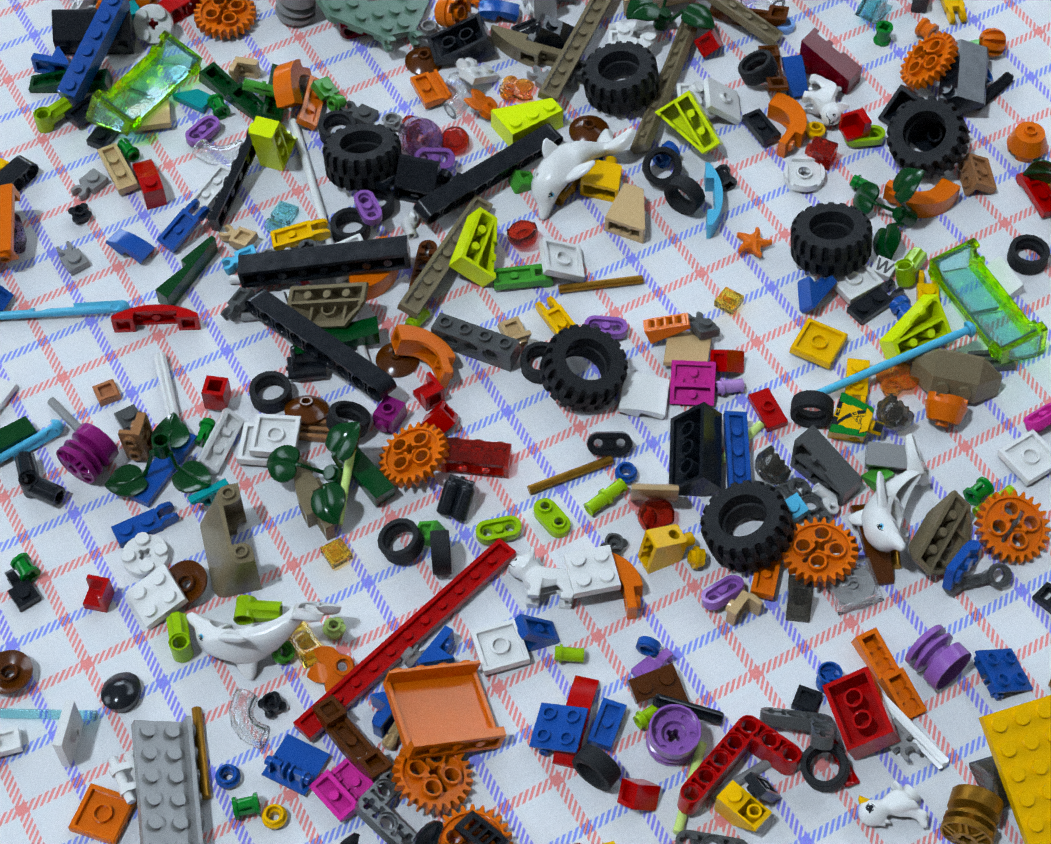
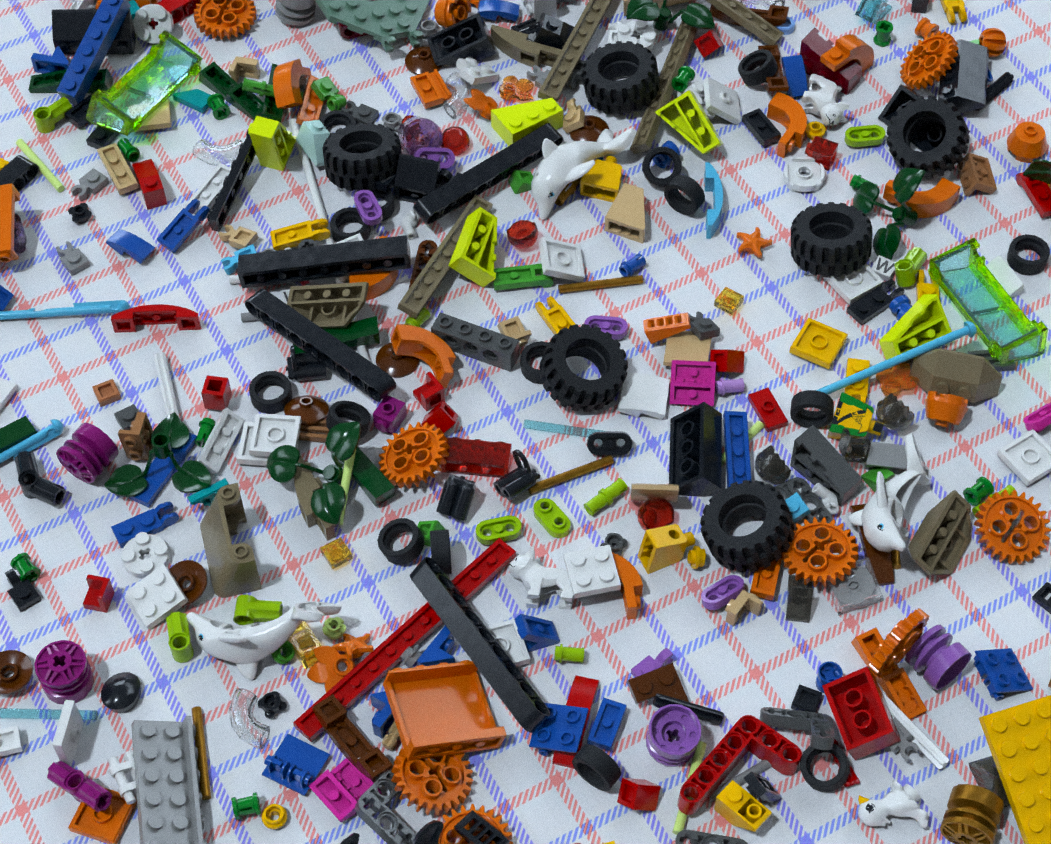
light grey bar [47,397,81,431] -> none
dark green slope [155,235,218,306] -> none
medium lavender plate [185,115,221,147] -> none
blue plate [215,764,241,789] -> none
dark grey plate [220,287,255,321] -> none
clear light blue plate [264,200,299,233] -> none
blue plate [615,462,638,484] -> none
lime pin [633,704,659,729] -> none
blue tile [636,636,661,657] -> none
black bush [715,164,737,192] -> none
blue slope [798,275,838,313] -> none
red panel [838,108,872,142] -> none
blue hinge [942,539,981,591] -> none
dark grey piece [943,563,1012,595] -> none
none -> yellowish green bar [16,139,65,192]
none -> magenta wheel [34,640,94,705]
none -> magenta piece [47,761,112,812]
none -> light aqua slope [296,120,330,167]
none -> orange animal [332,633,374,659]
none -> black beam [410,557,550,733]
none -> black piece [493,449,540,500]
none -> clear light blue bar [523,419,605,437]
none -> tan plate [563,98,585,133]
none -> blue pin [619,254,646,277]
none -> green bush [671,66,695,92]
none -> orange arch [820,34,874,73]
none -> clear smoke panel [838,428,871,463]
none -> orange gear [868,608,930,677]

